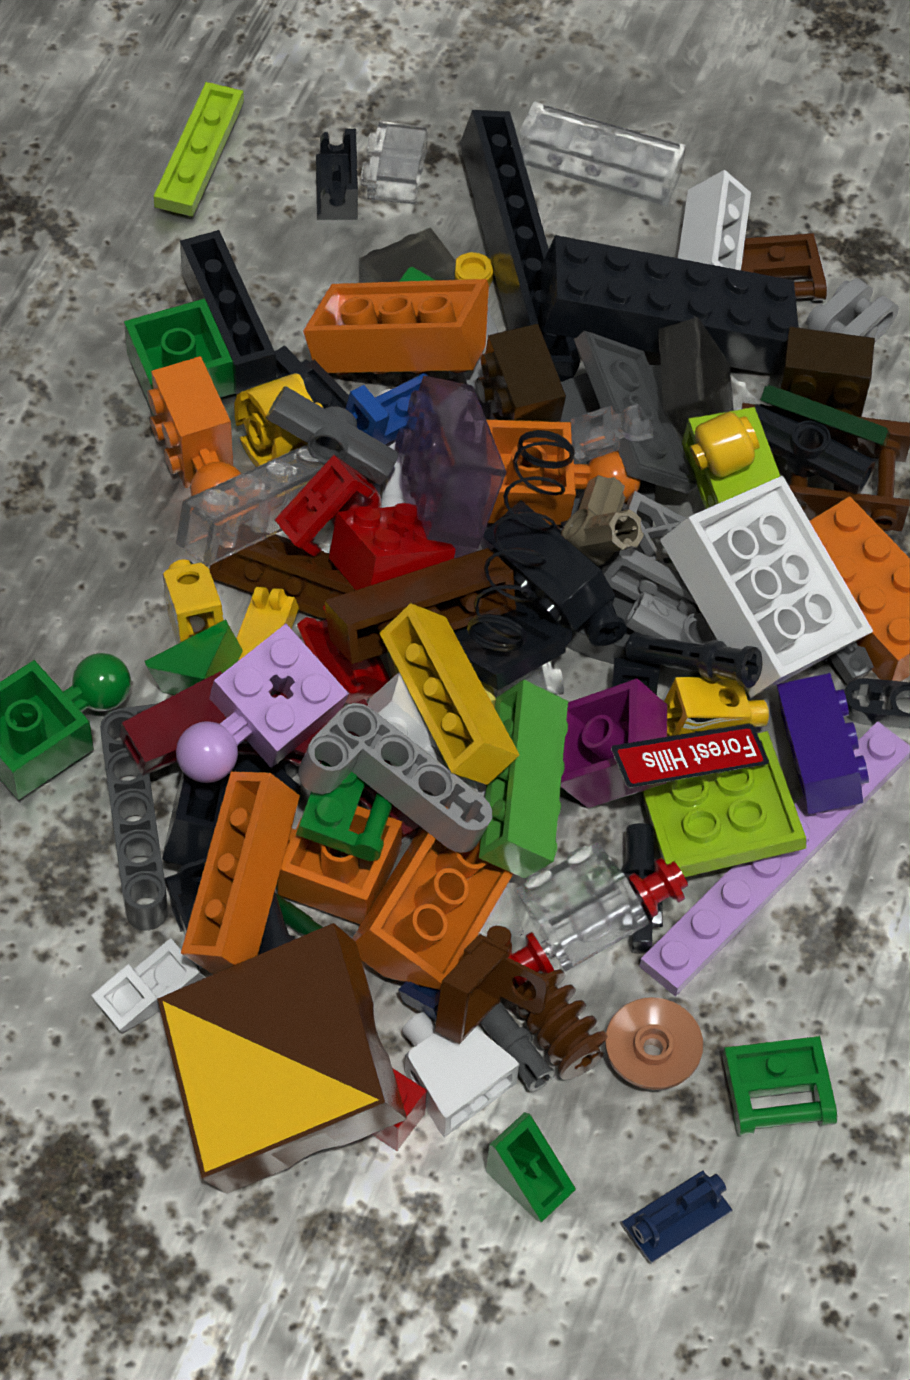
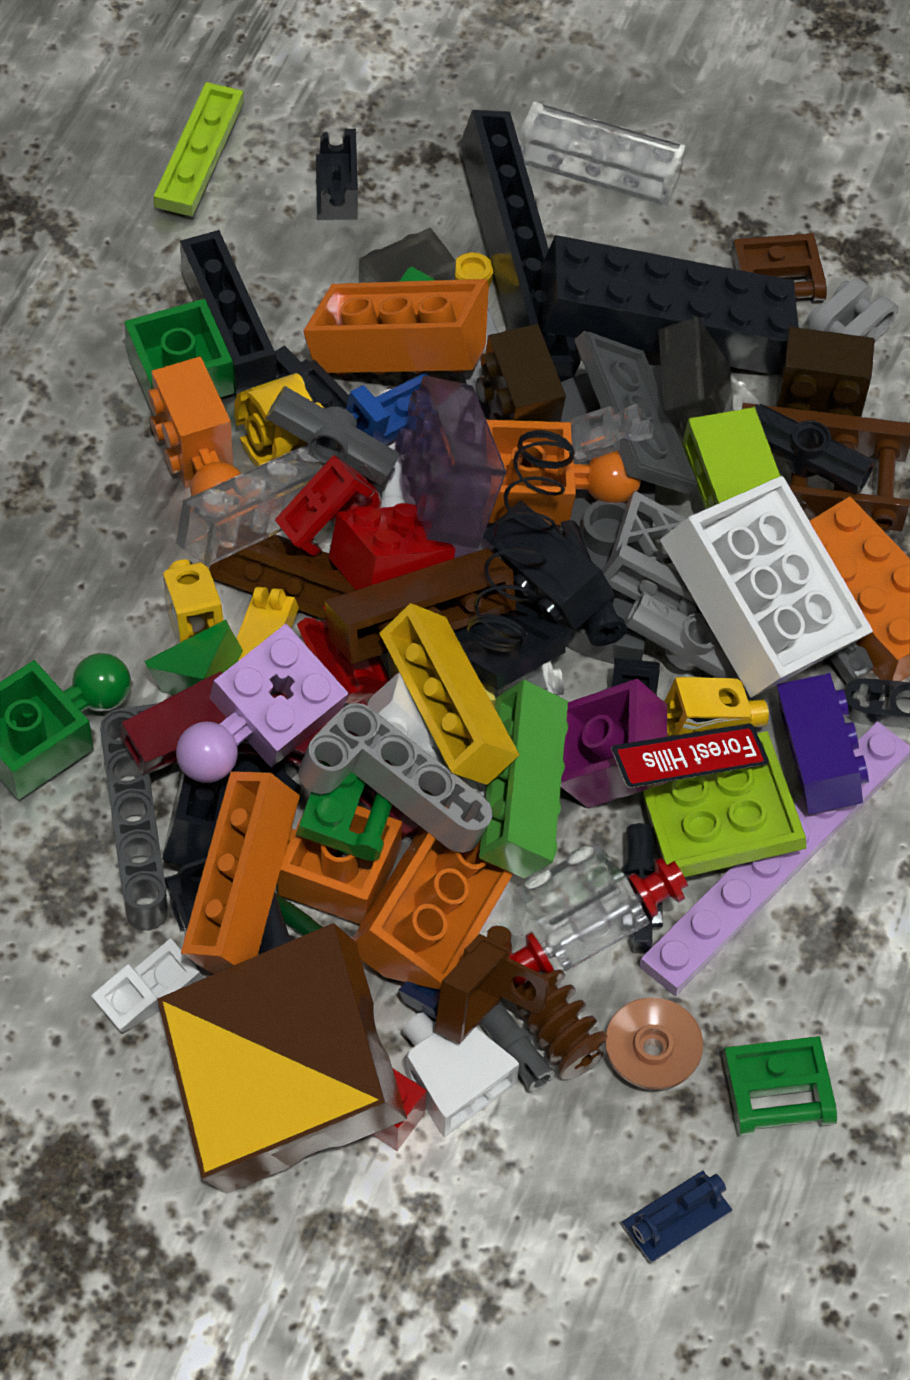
clear brick [361,121,427,205] -> none
green slope [486,1112,576,1222] -> none
dark tan piece [561,475,644,566] -> none
black pin [626,632,763,688] -> none
white brick [678,170,751,270] -> none
yellow head [690,412,760,478] -> none
dark green tile [760,385,891,447] -> none

